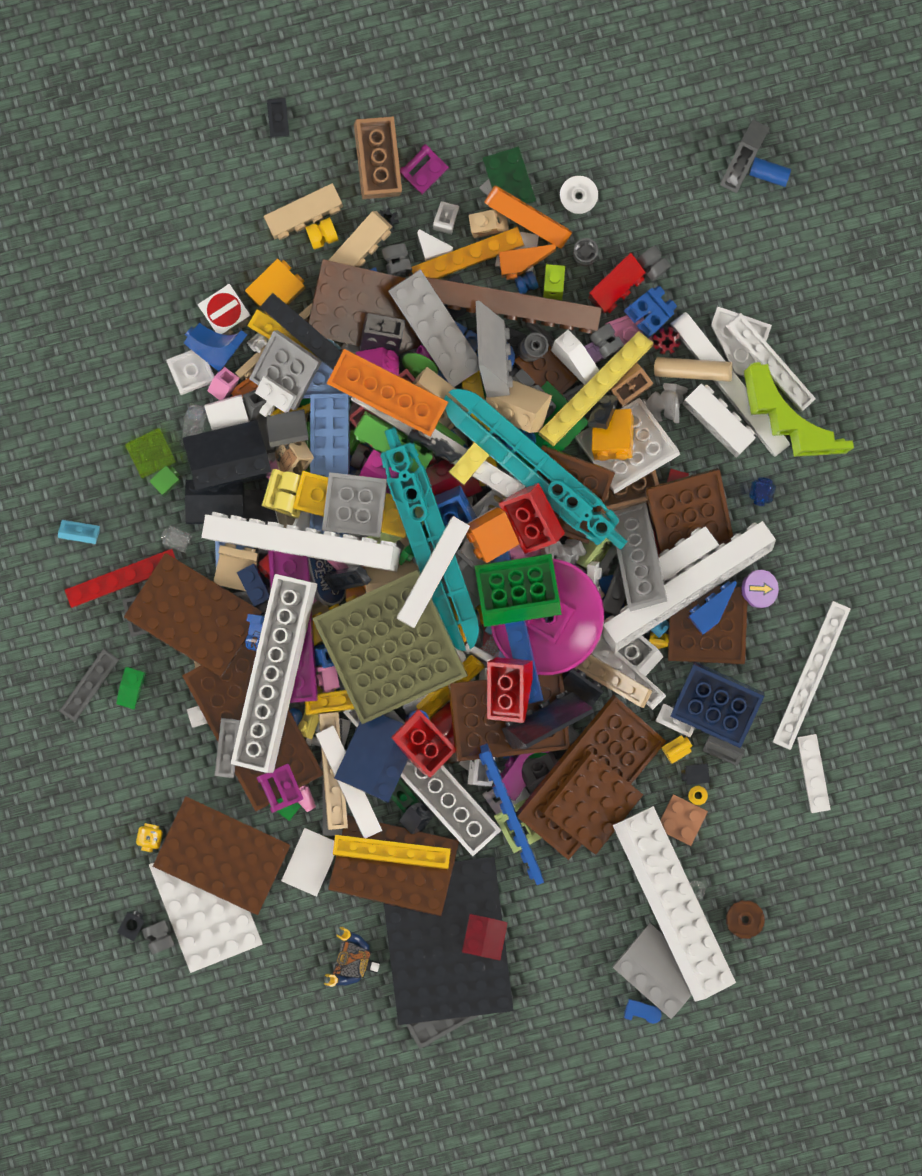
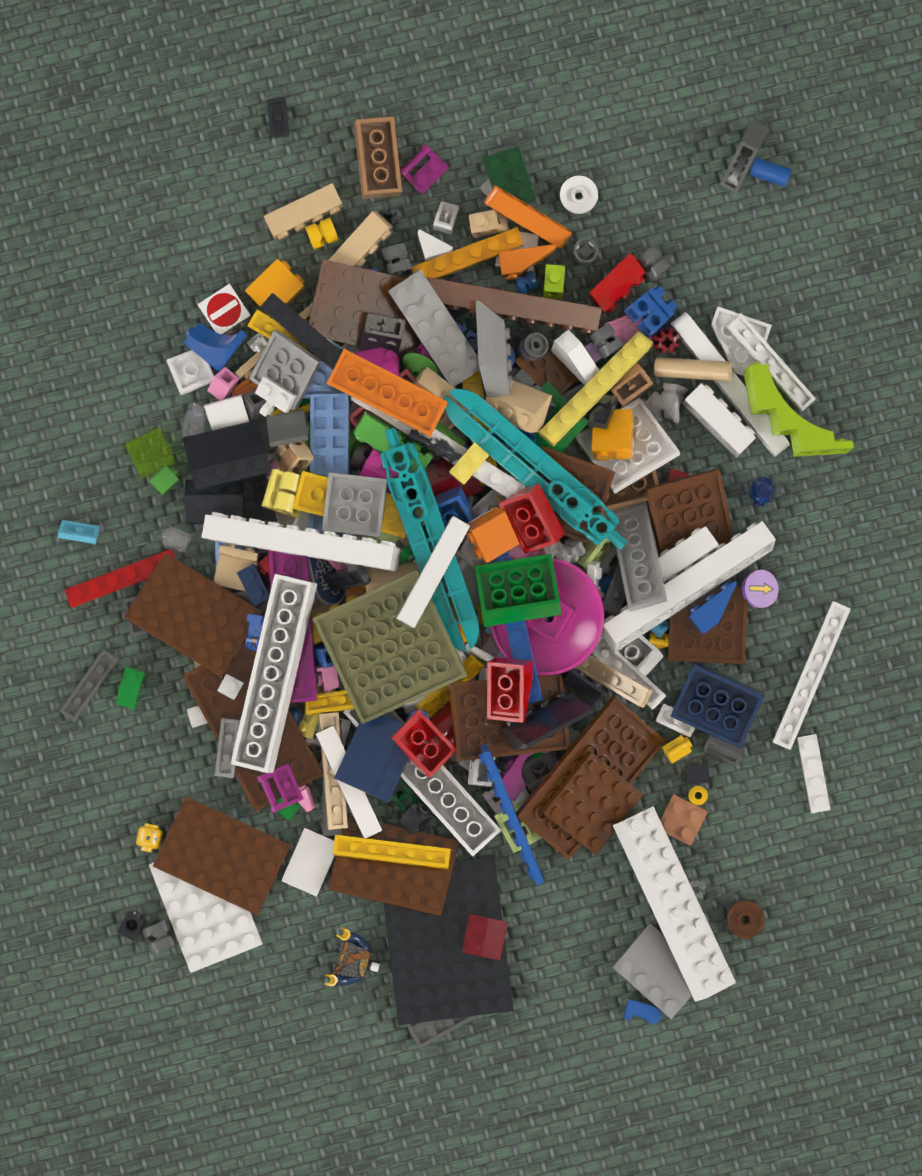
none -> white plate [217,674,243,700]

